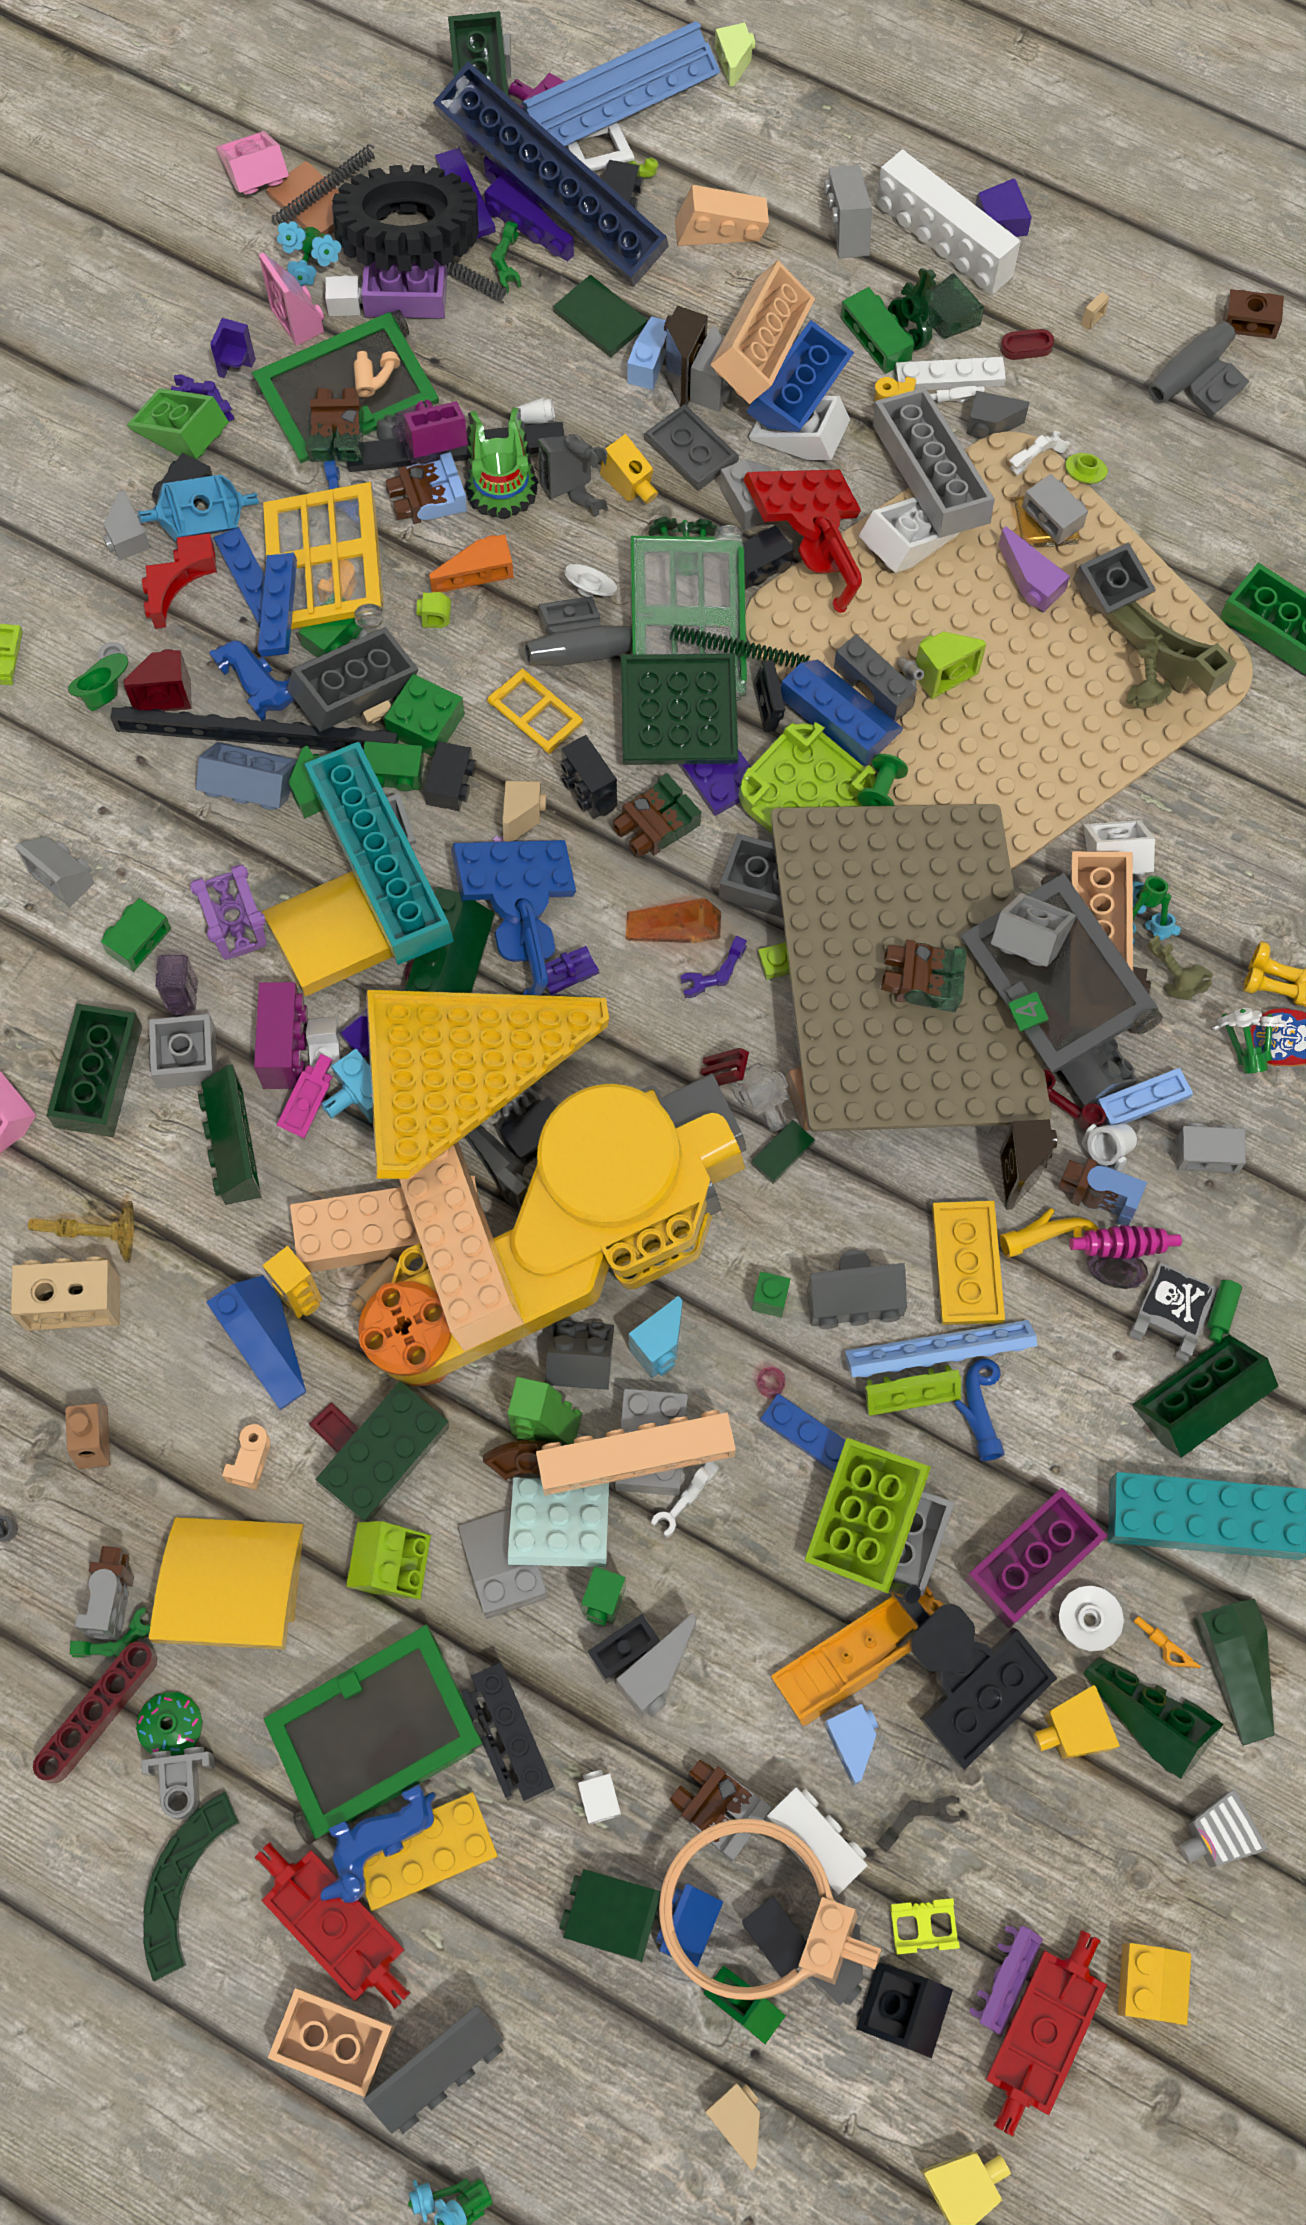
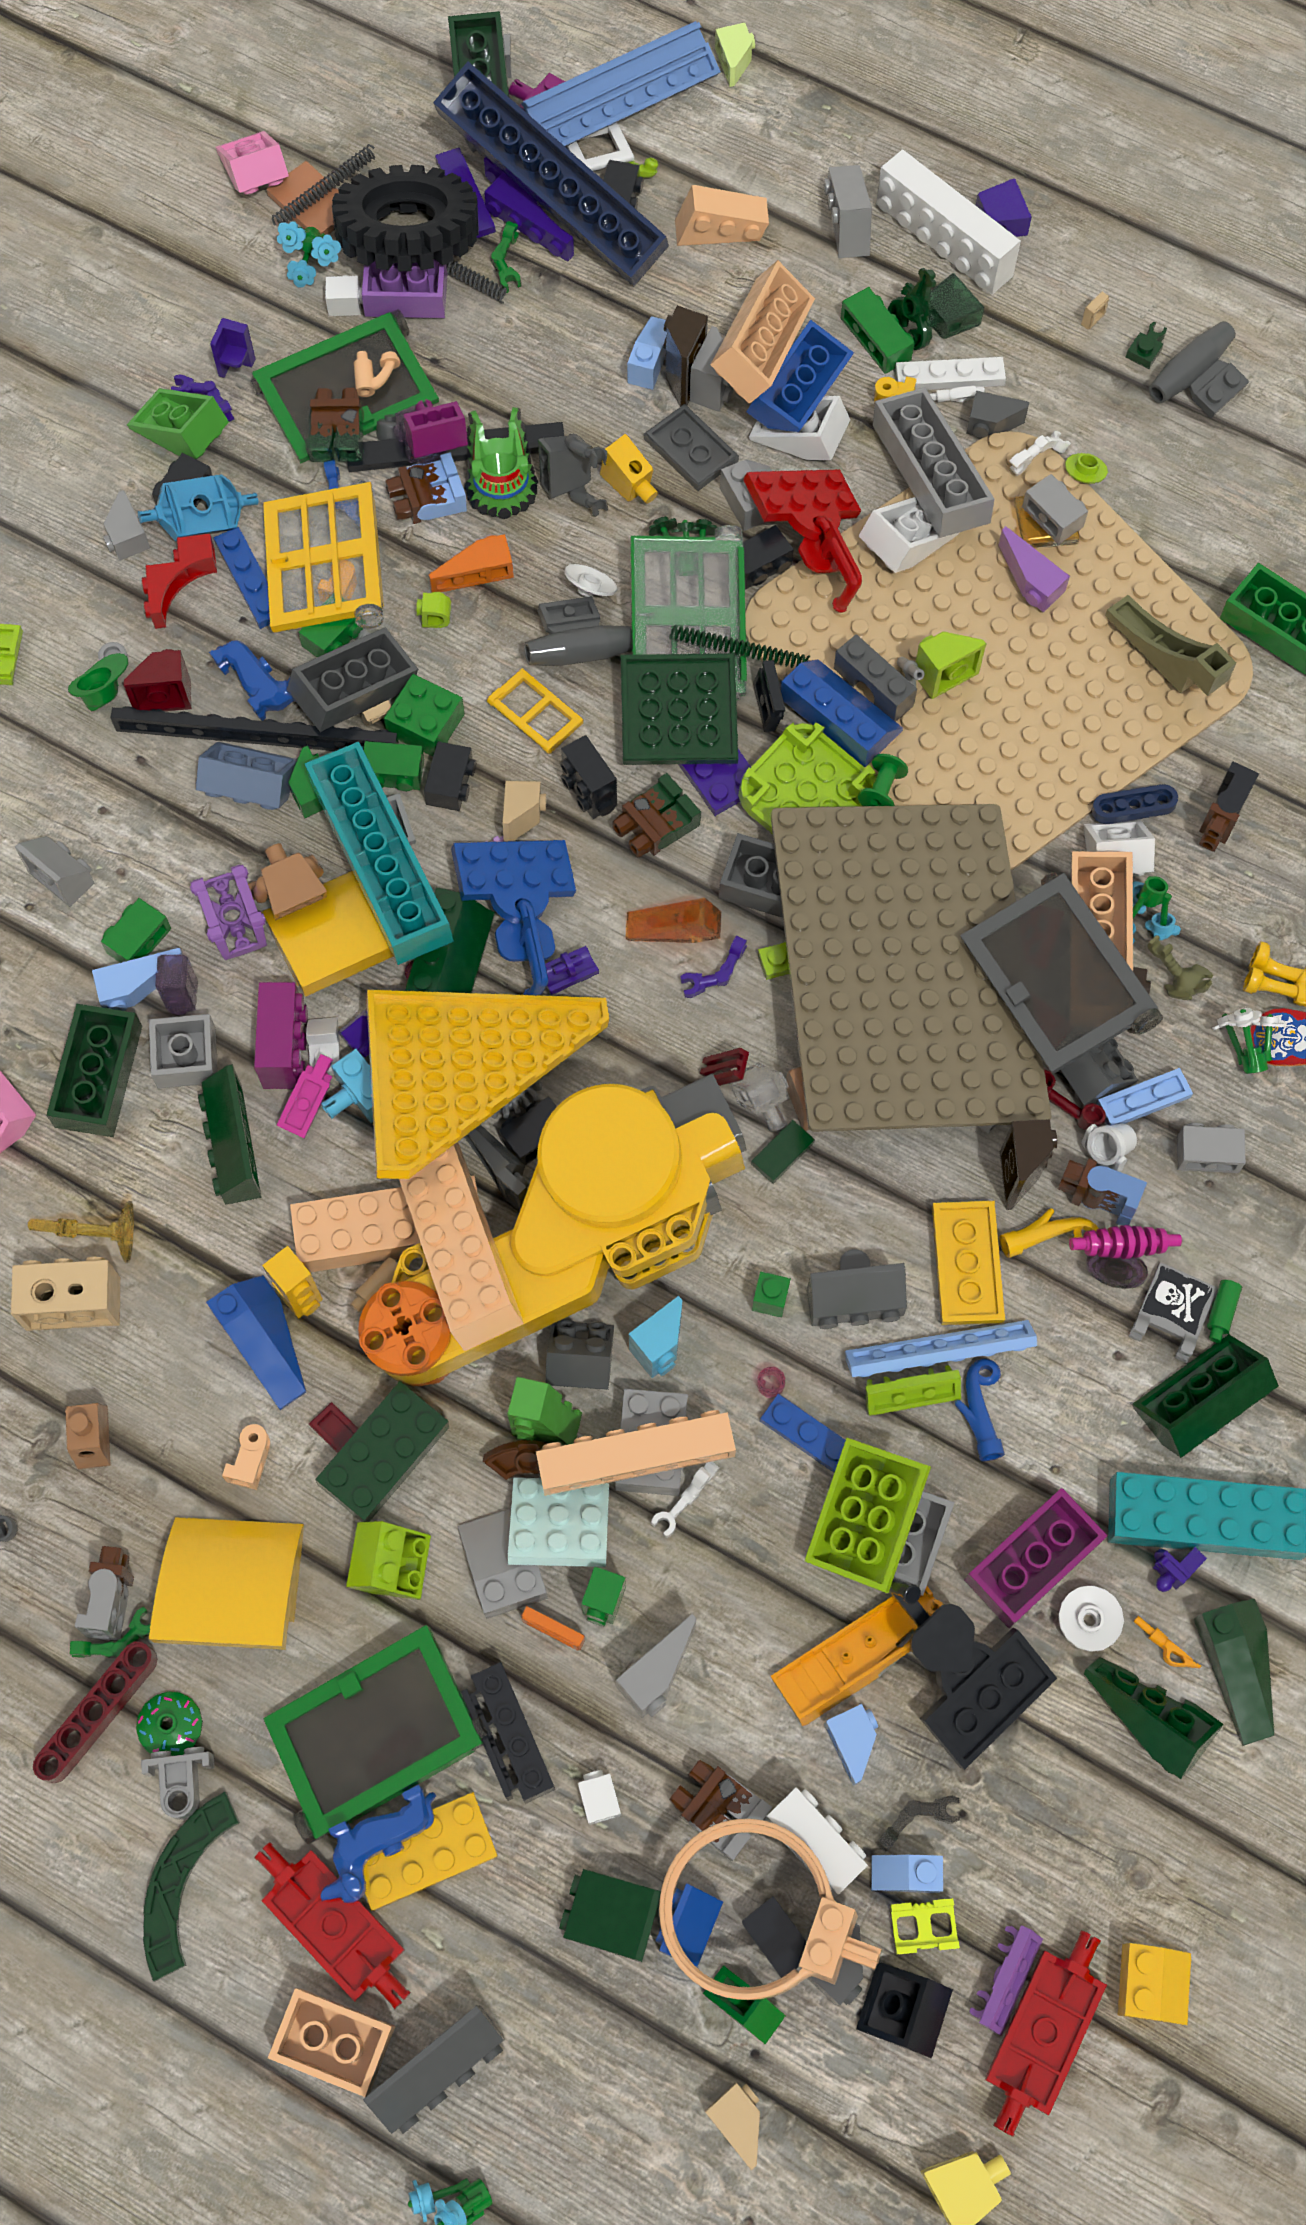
blue plate [258,552,297,657] -> none
bright pink slope [259,253,324,346] -> none
white cone [516,397,555,424] -> none
dark green tile [553,275,648,357] -> none
black brick [587,1614,660,1684] -> none
hips [881,939,967,1013] -> none
light grey slope [991,893,1077,967] -> none
dark red tile [1000,329,1054,360] -> none
green tile [1008,991,1049,1032] -> none
yellow torso [1033,1685,1120,1759] -> none
dark grey slope [1073,542,1156,615] -> none
olive piece [1127,636,1172,709] -> none
light grey torso [1178,1789,1268,1868] -> none
reddish brown brick [1223,289,1284,339] -> none
none -> light blue slope [92,948,186,1011]
none -> medium nougat torso [248,843,327,920]
none -> orange tile [521,1606,585,1651]
none -> light blue slope [871,1854,943,1893]
none -> dark blue plate [1092,784,1178,824]
none -> dark green plate [1125,322,1167,369]
none -> dark purple piece [1153,1547,1207,1592]
none -> hips [1199,761,1260,852]

